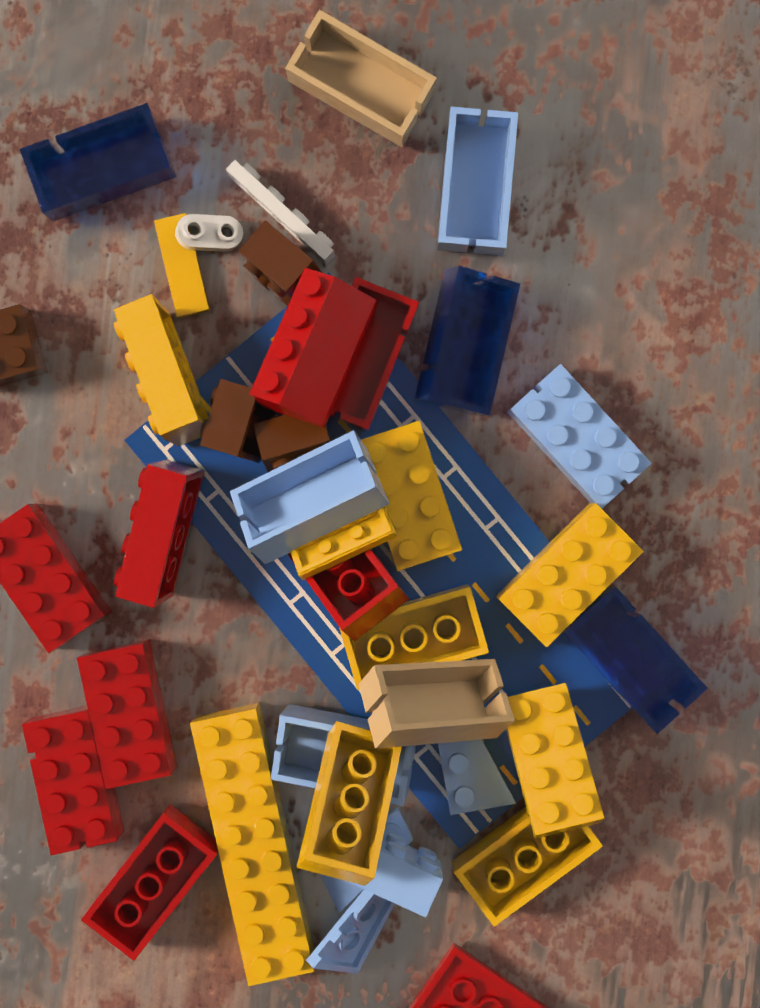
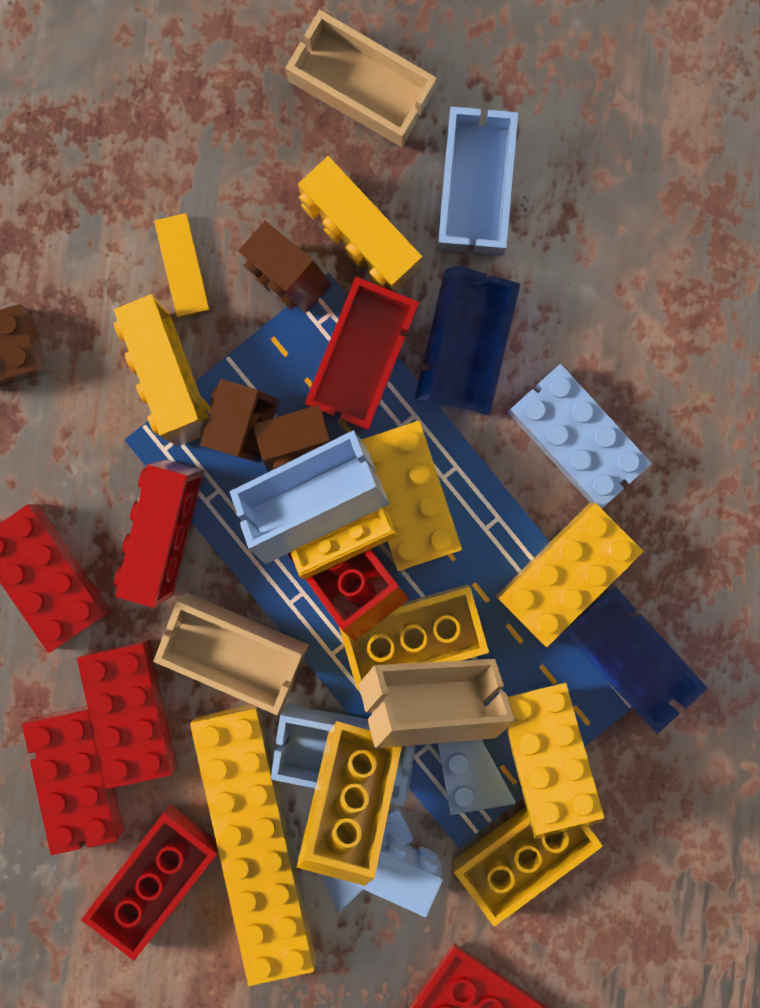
clear blue piece [20,103,177,221] -> none
white plate [175,214,243,252] -> none
white plate [226,160,335,266] -> none
red slope [249,268,378,428] -> none
light blue wing [306,890,395,974] -> none
none -> tan piece [153,592,309,715]
none -> yellow brick [298,156,422,292]

